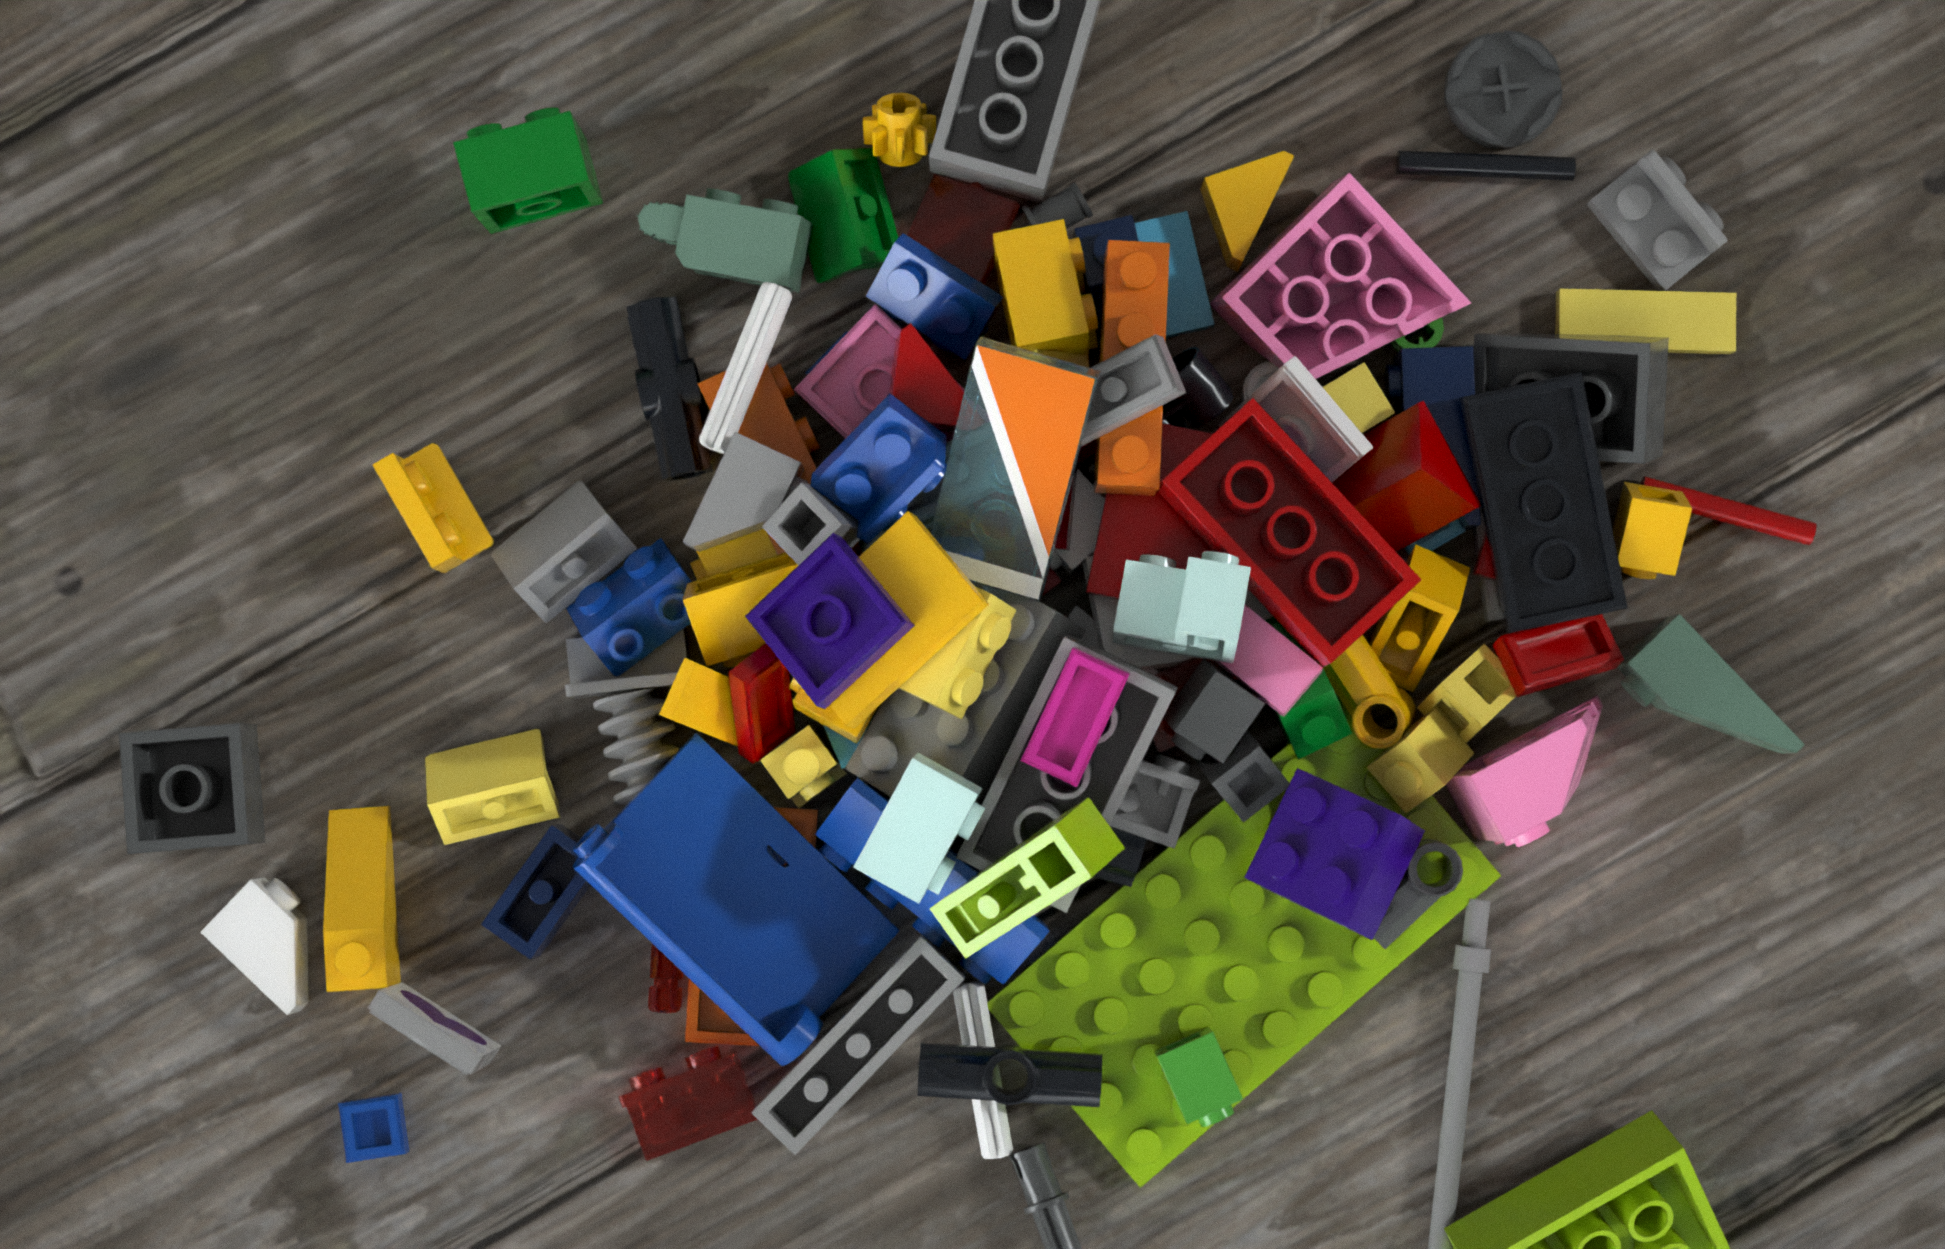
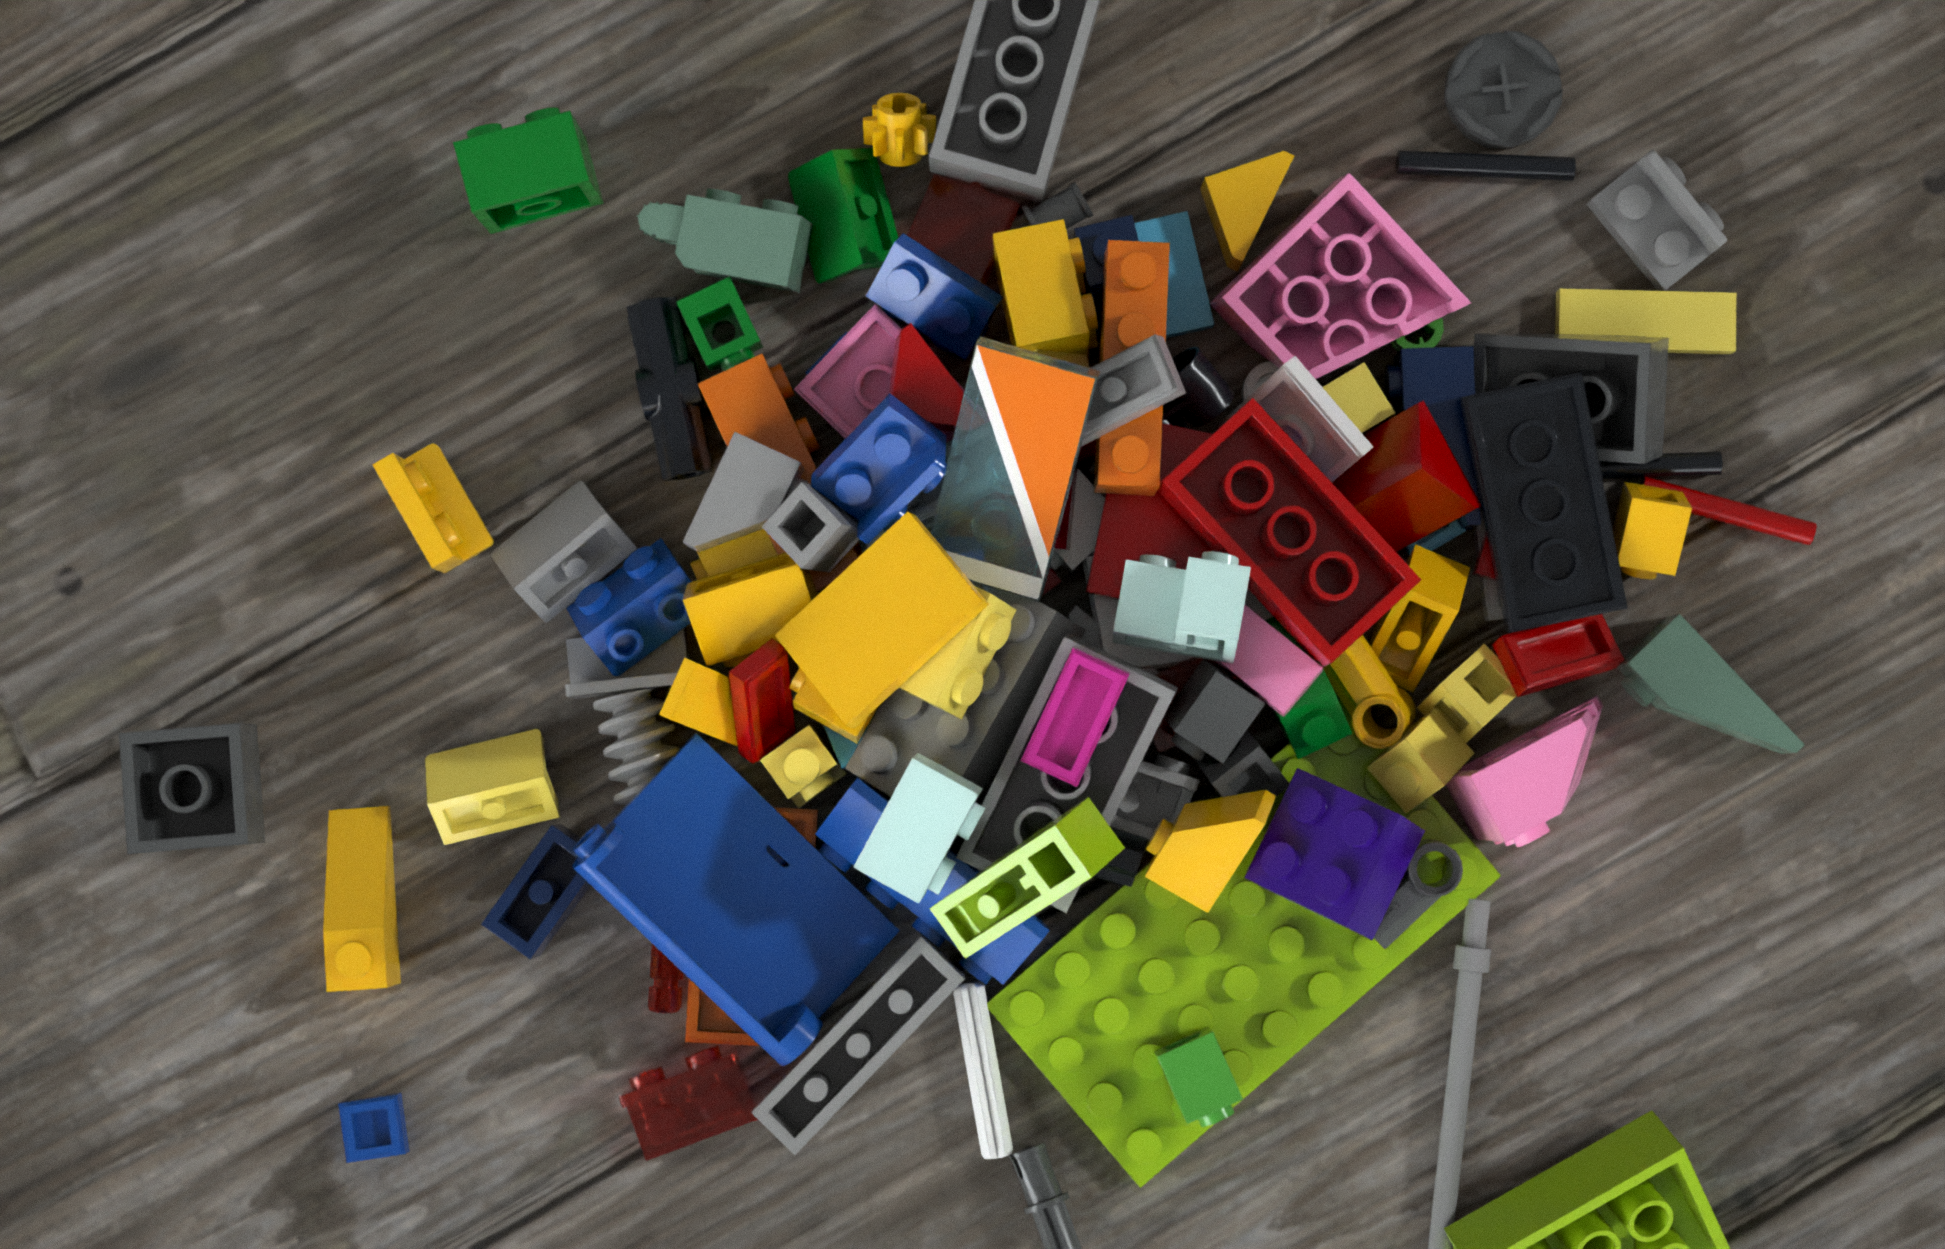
white slope [200,878,309,1015] -> none
tile [368,982,501,1075] -> none
white axle [699,282,792,454] -> none
dark purple tile [745,533,915,709] -> none
black piece [917,1042,1103,1107] -> none
none -> green brick [676,276,764,373]
none -> yellow slope [1145,790,1276,913]
none -> black bar [1599,451,1723,479]

